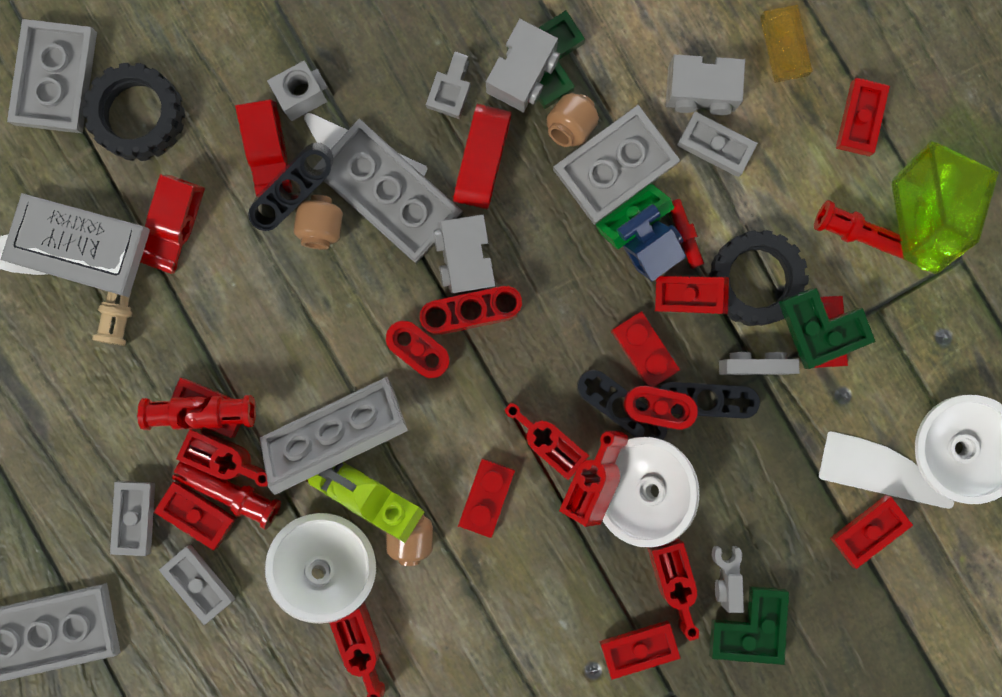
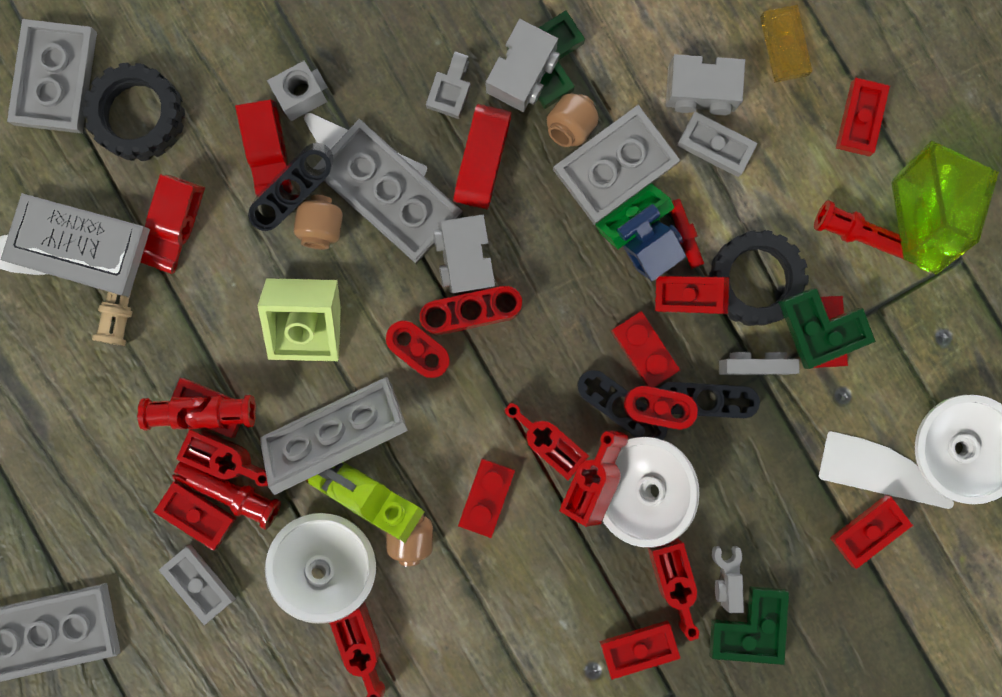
light grey plate [110,481,155,556] -> none
none -> yellowish green slope [257,278,341,361]

